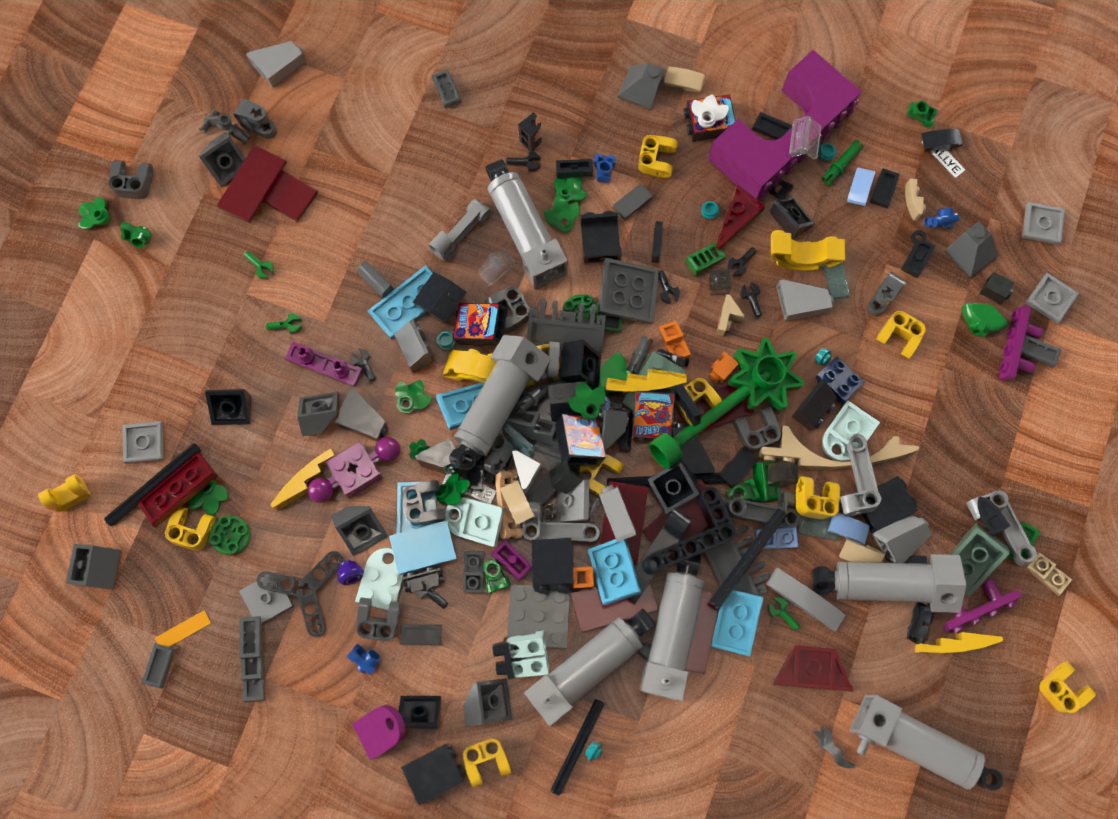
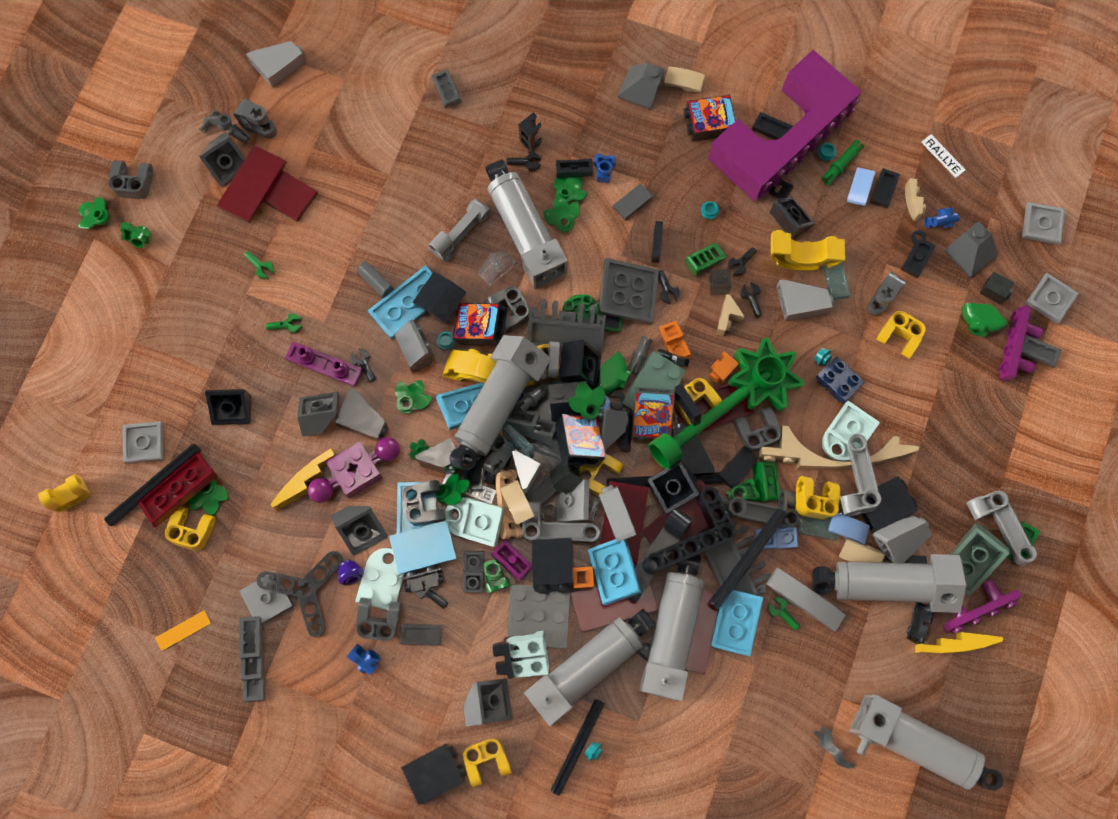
dark grey slope [66,544,121,590] -> none
dark grey tile [142,644,175,689] -> none
green tile [209,516,251,555] -> none
magenta tile [352,705,405,761] -> none
black slope [398,696,441,729] -> none
black panel [581,211,622,263] -> none
yellow slope [606,369,687,392] -> none
yellow piece [638,135,678,178] -> none
white plate [692,94,728,128] -> none
dark red wing [716,185,764,250] -> none
clear smoke brick [767,460,798,488] -> none
dark red wing [774,645,853,692] -> none
clear panel [789,116,821,160] -> none
black slope [792,379,837,431] -> none
green plate [906,100,938,128] -> none
black slope [921,129,963,152] -> none
black plate [977,496,1010,536] -> none
tan slope [1027,552,1073,596] -> none
yellow piece [1040,661,1096,713] -> none

